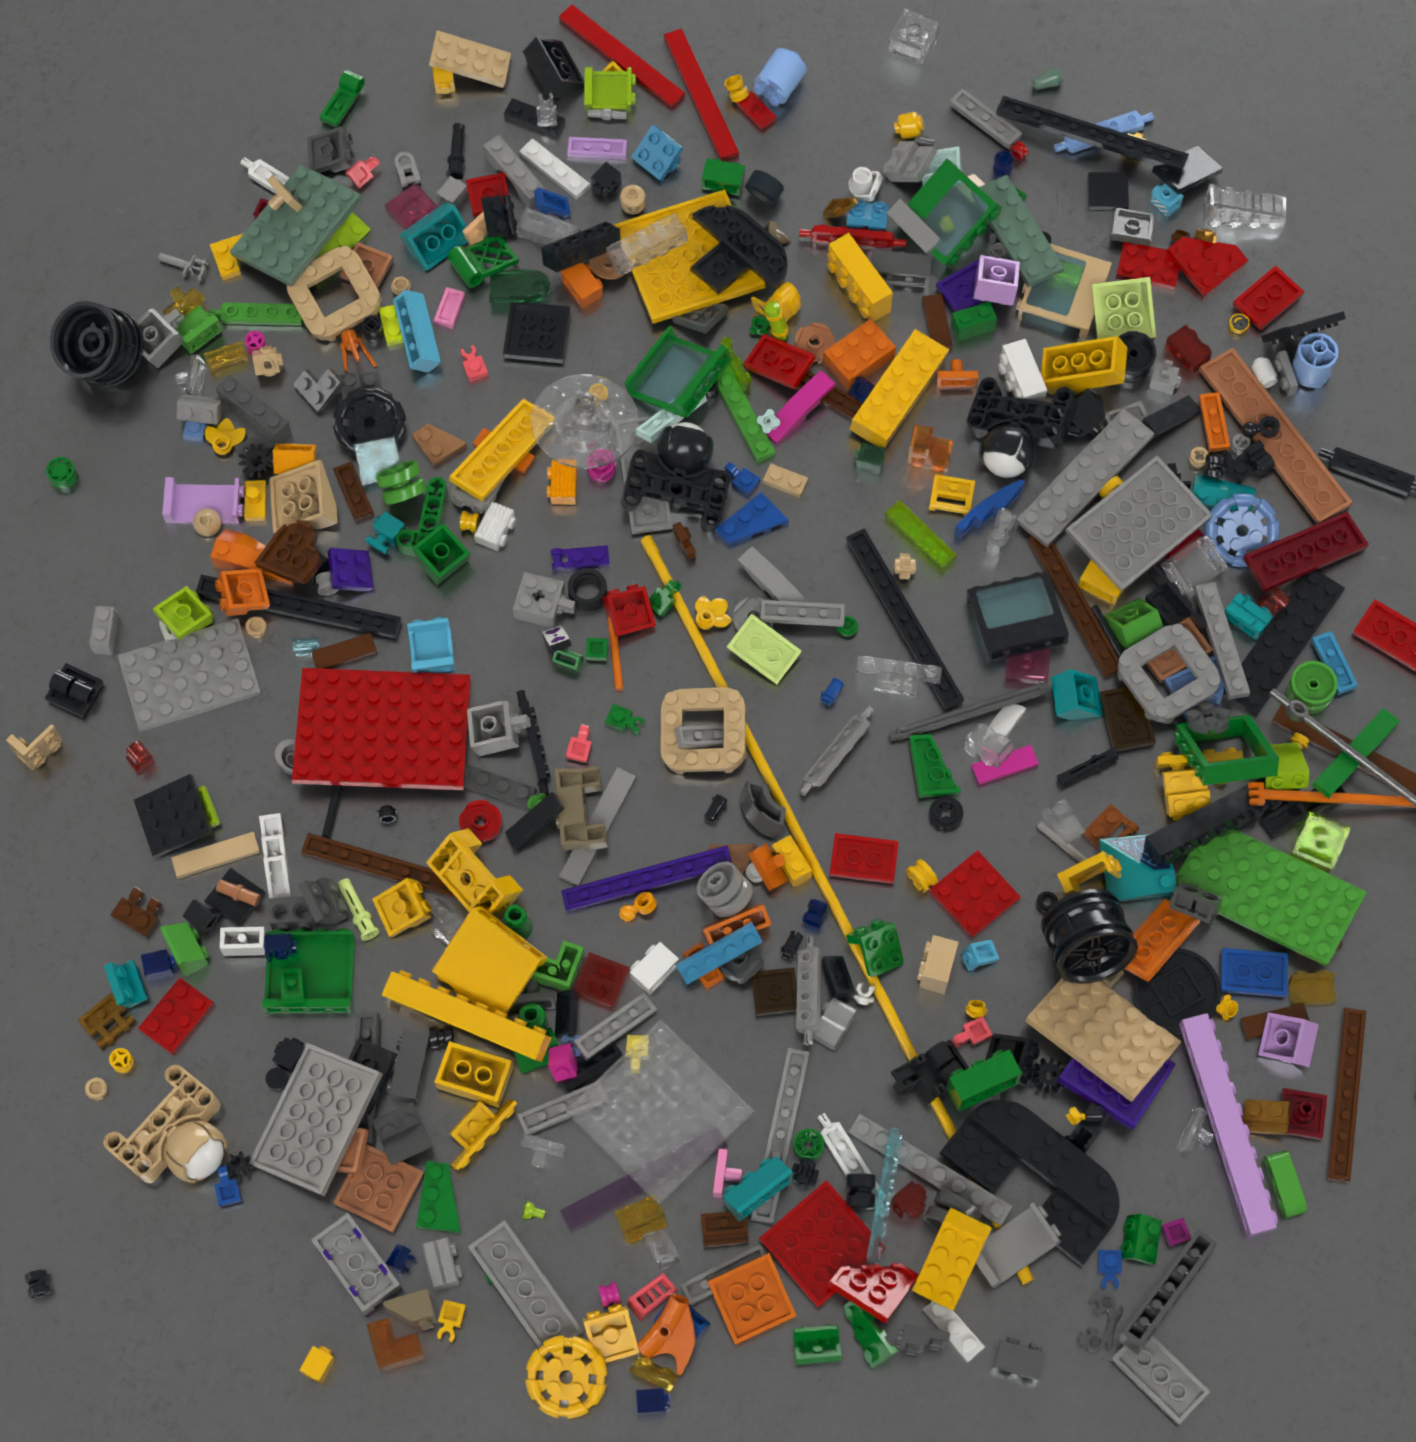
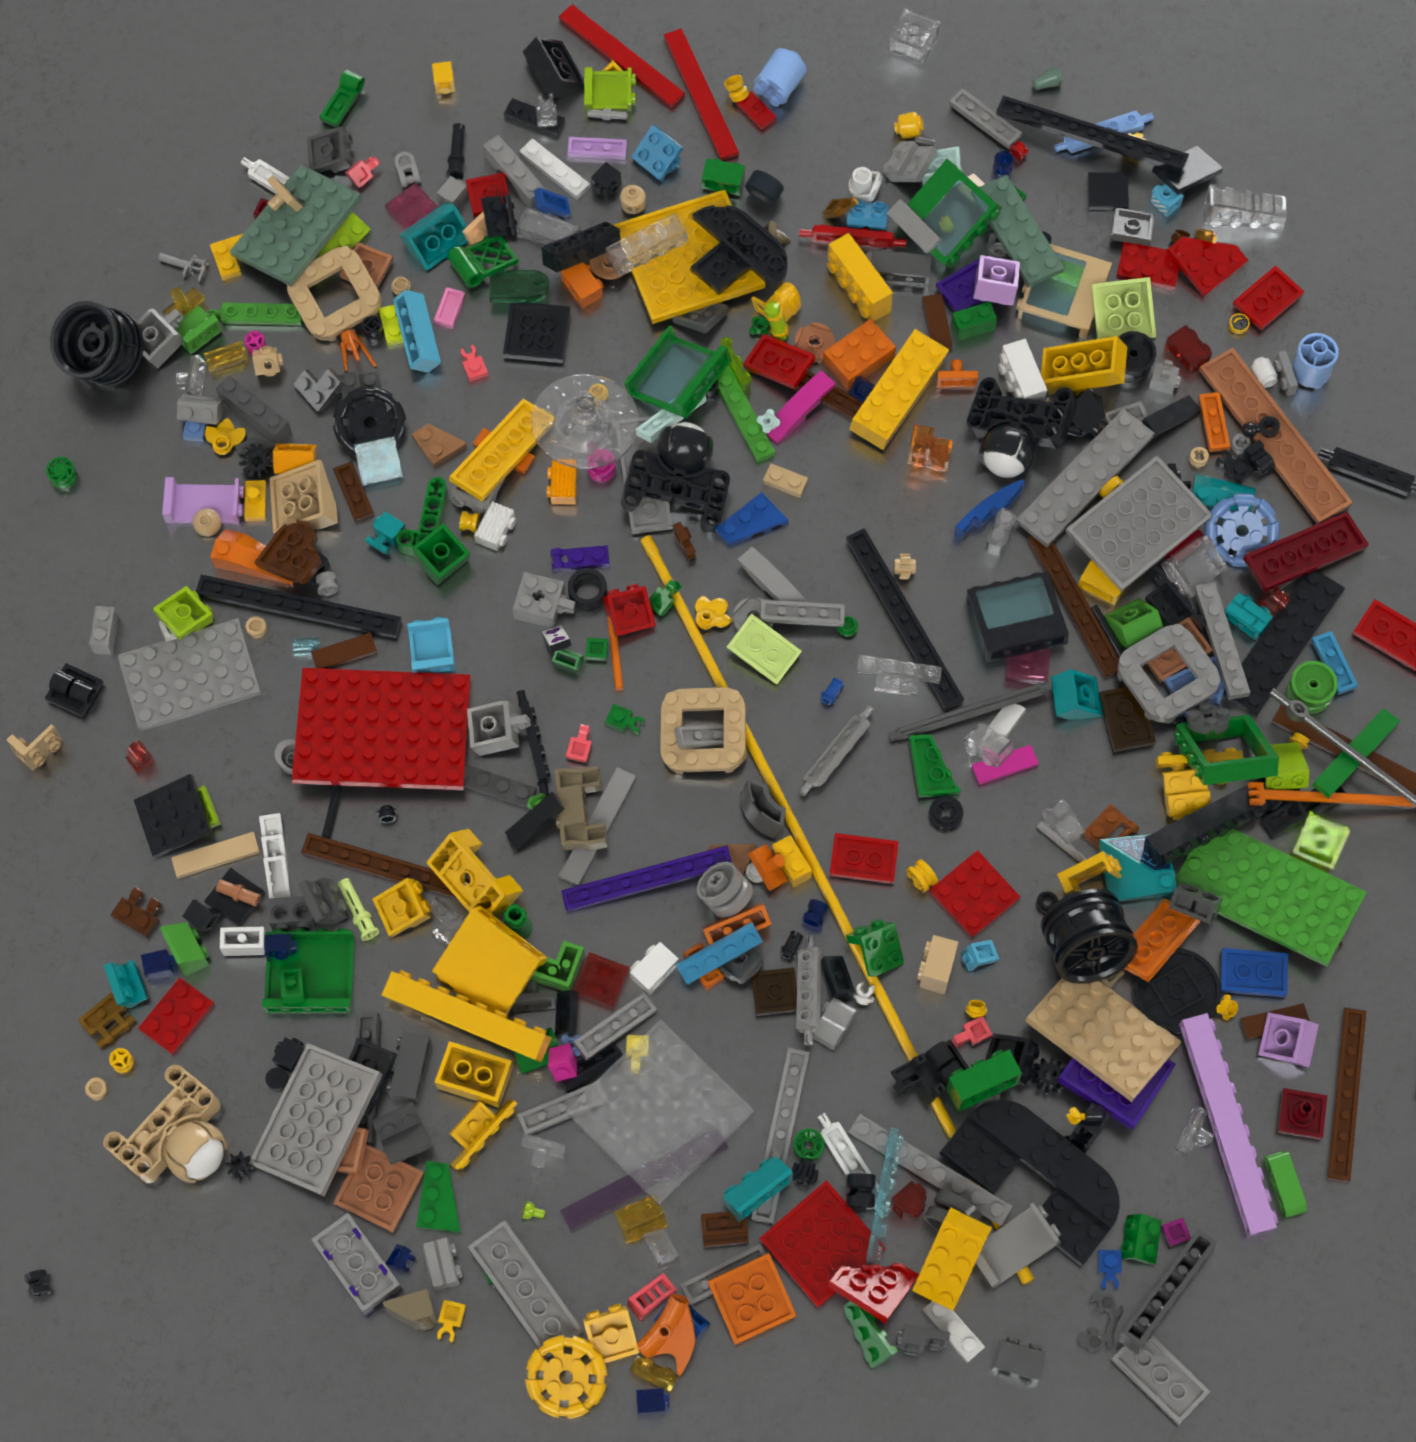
blue plate [214,1165,242,1207] -> none
orange plate [215,568,270,616] -> none
yellow brick [299,1346,335,1384] -> none
dark purple plate [327,548,373,592] -> none
clear orange brick [367,1317,425,1373] -> none
bright green wheel [375,460,427,504] -> none
tan plate [429,30,511,88] -> none
black wheel [429,1025,454,1049] -> none
red plate [459,800,502,843] -> none
green head [518,1003,547,1029] -> none
dark pink wheel [598,1281,621,1308] -> none
light orange plate [619,892,657,922] -> none
black pin [704,794,728,823] -> none
bright pink tile [713,1149,742,1198] -> none
blue plate [724,462,760,496] -> none
green bracket [793,1324,842,1365] -> none
clear green brick [853,443,886,475] -> none
clear neon green plate [885,500,957,571] -> none
yellow plate [929,474,975,516] -> none
black pin [1057,747,1119,787] -> none
black wheel [1203,454,1226,478] -> none
pearl gold plate [1243,1099,1291,1135] -> none
black plate [1261,311,1346,345] -> none
clear yellow bracket [1288,970,1336,1006] -> none

